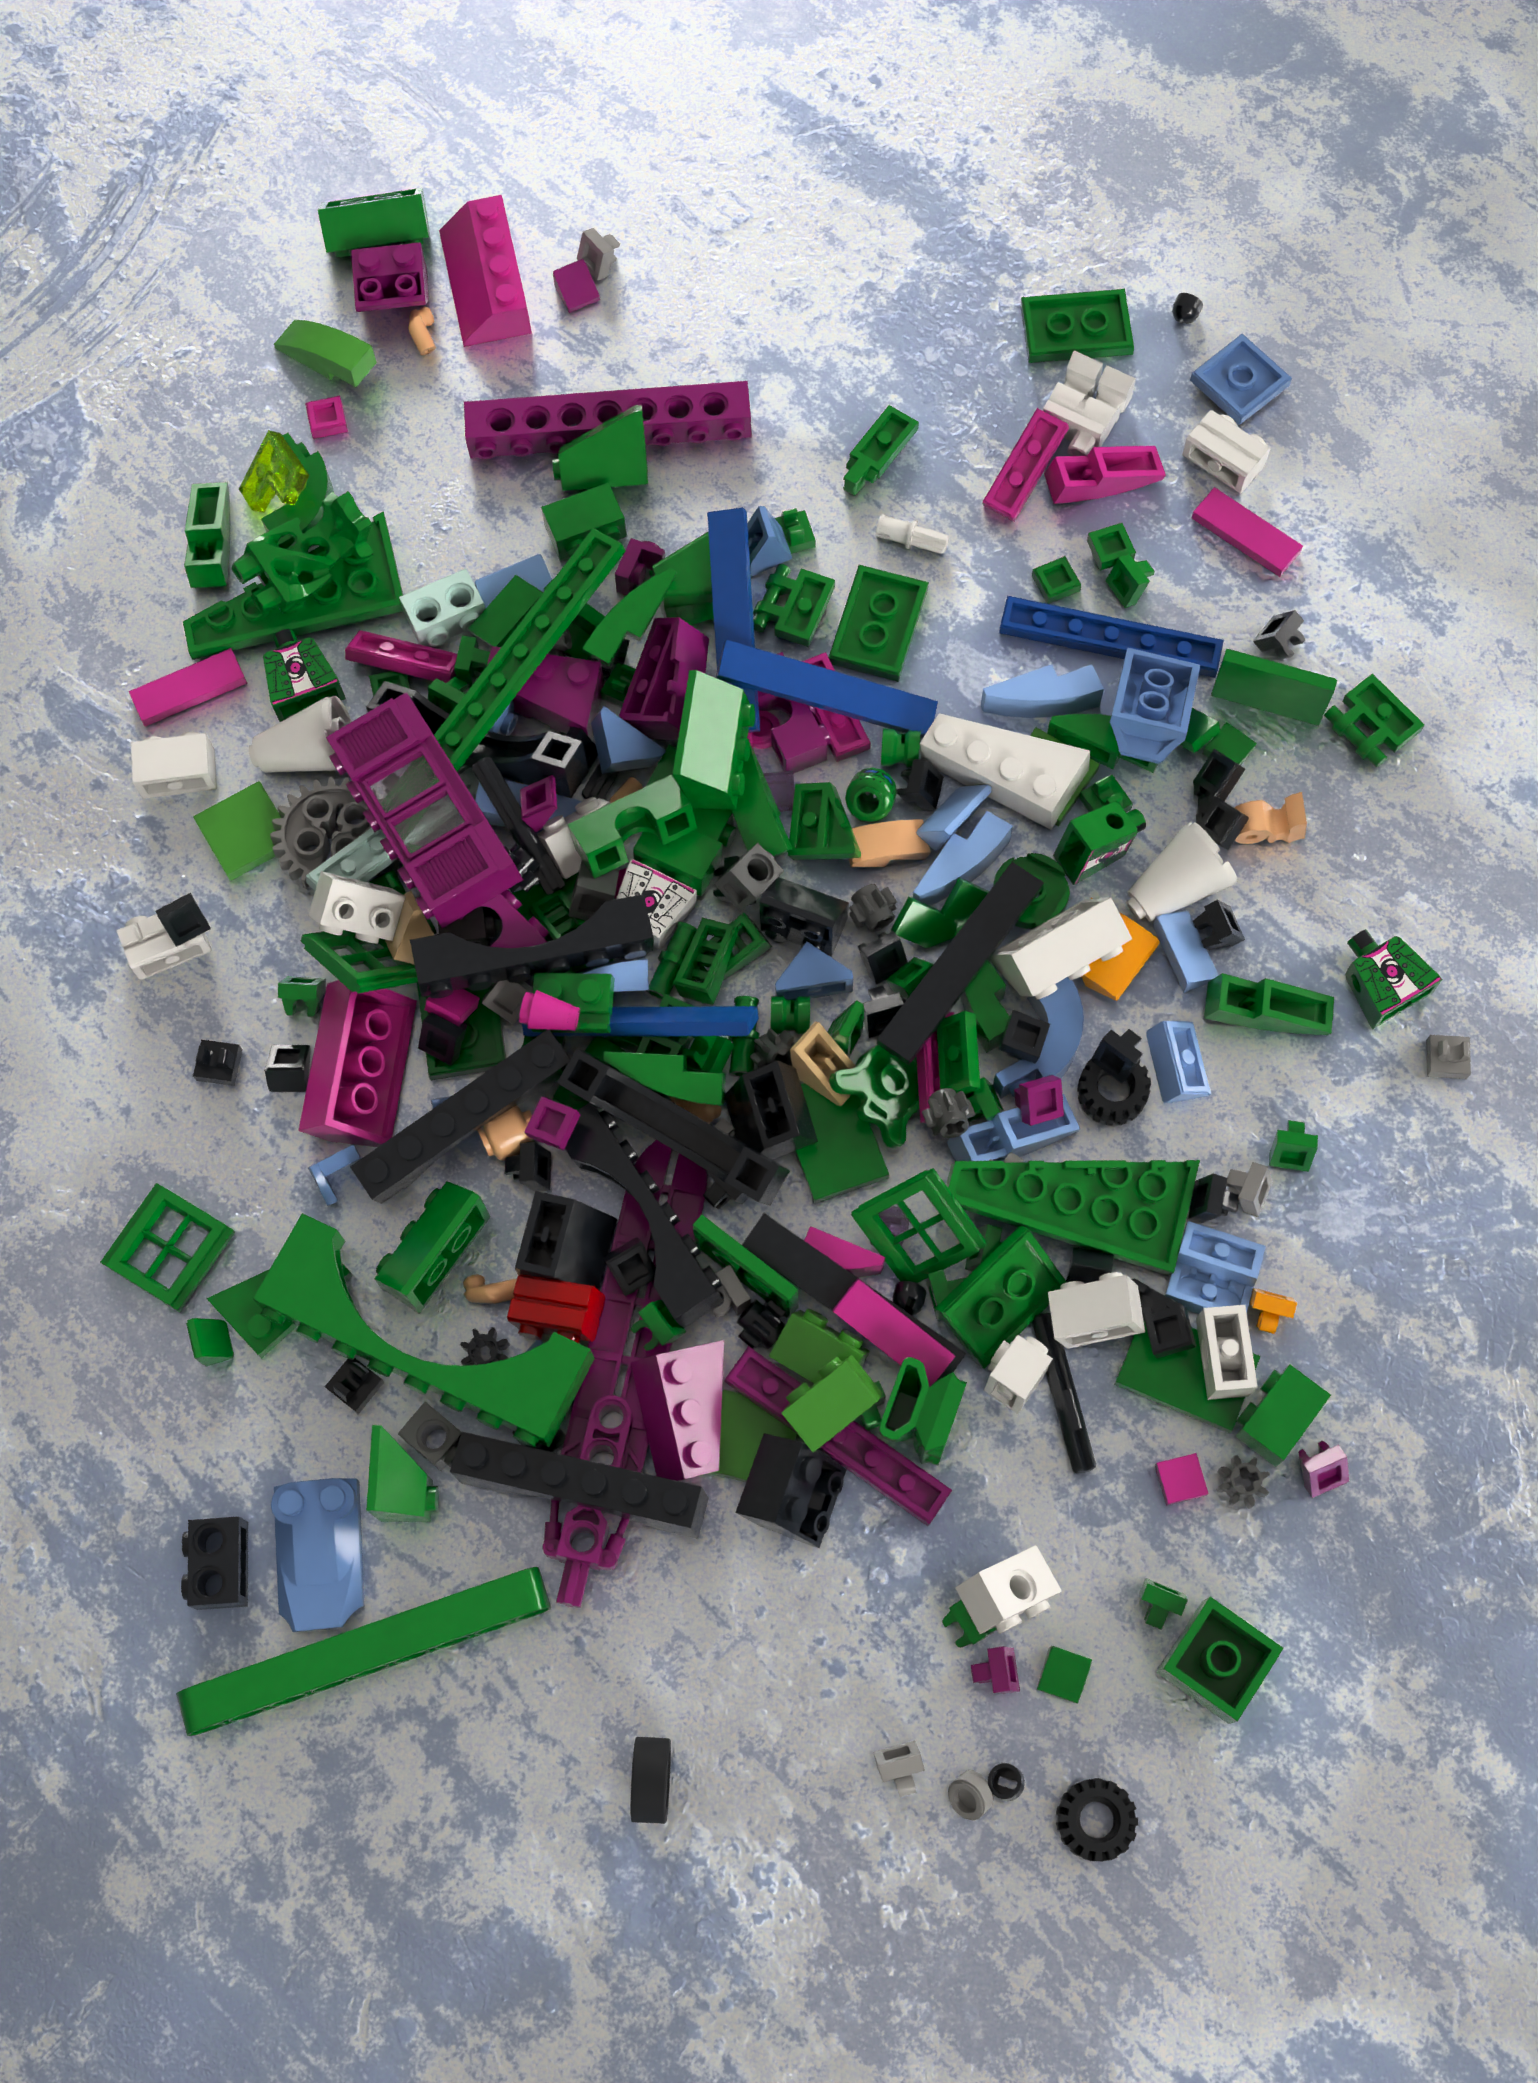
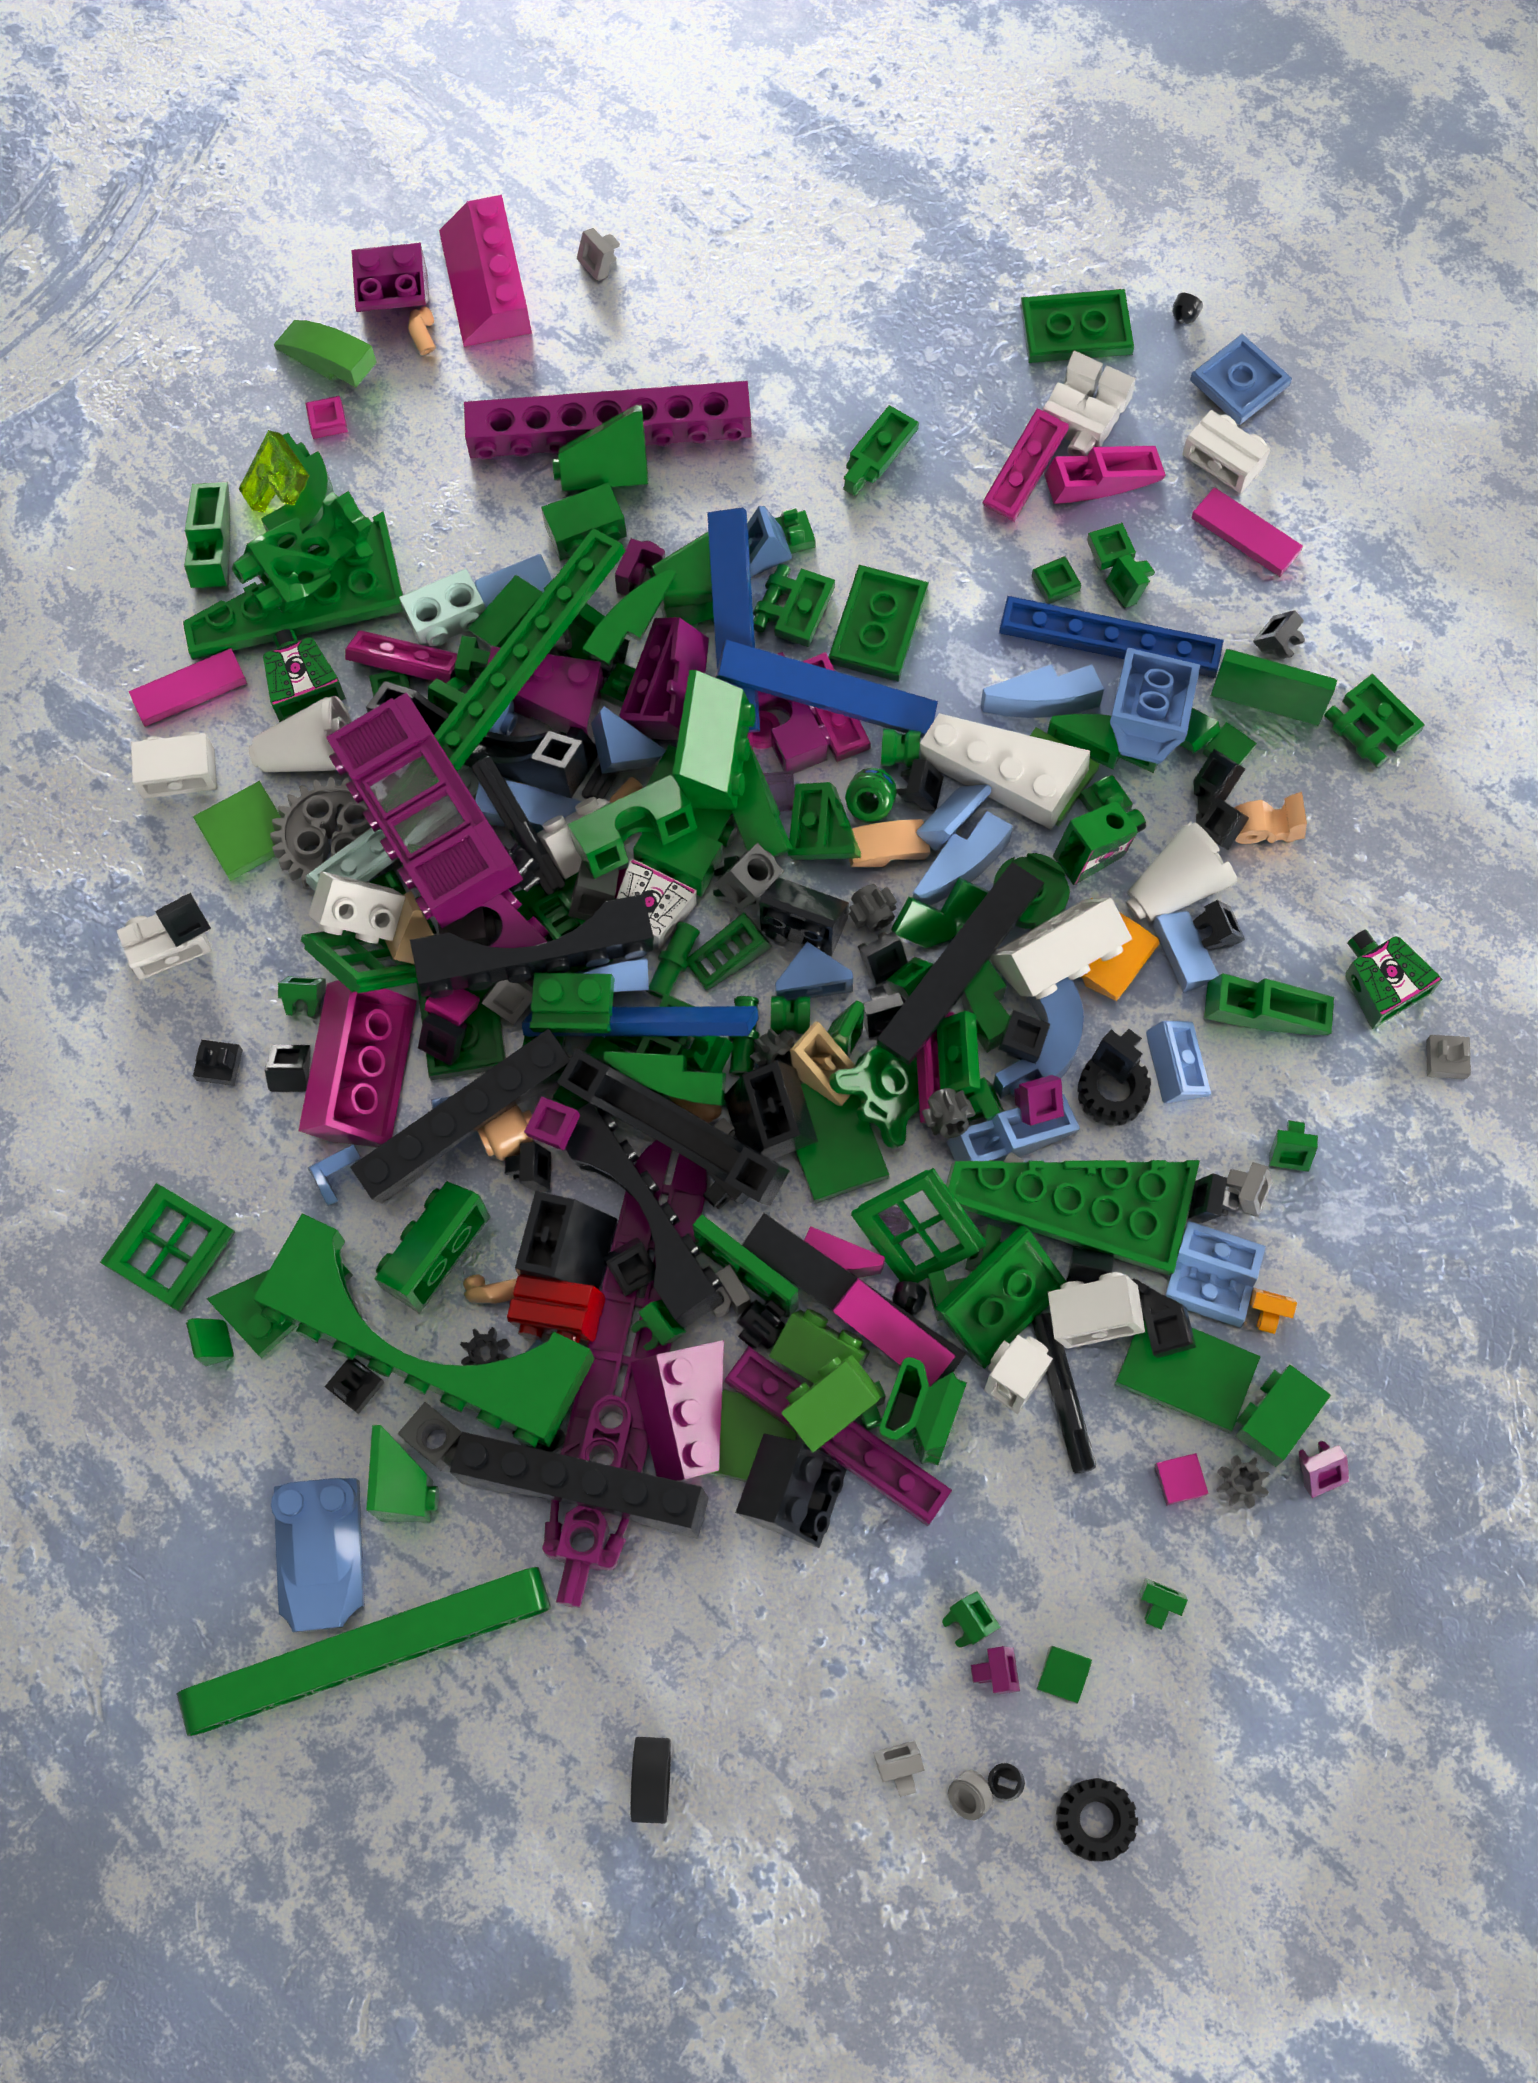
black brick [181,1516,248,1610] -> none
green slope [318,187,430,257] -> none
dark pink cone [519,990,580,1031] -> none
magenta slope [520,775,557,832] -> none
magenta slope [553,259,600,313] -> none
green slope [673,917,739,1005] -> none
white axle [875,514,949,554] -> none
white brick [955,1545,1061,1634] -> none
green brick [1156,1597,1284,1724] -> none
white brick [1196,1305,1258,1400] -> none

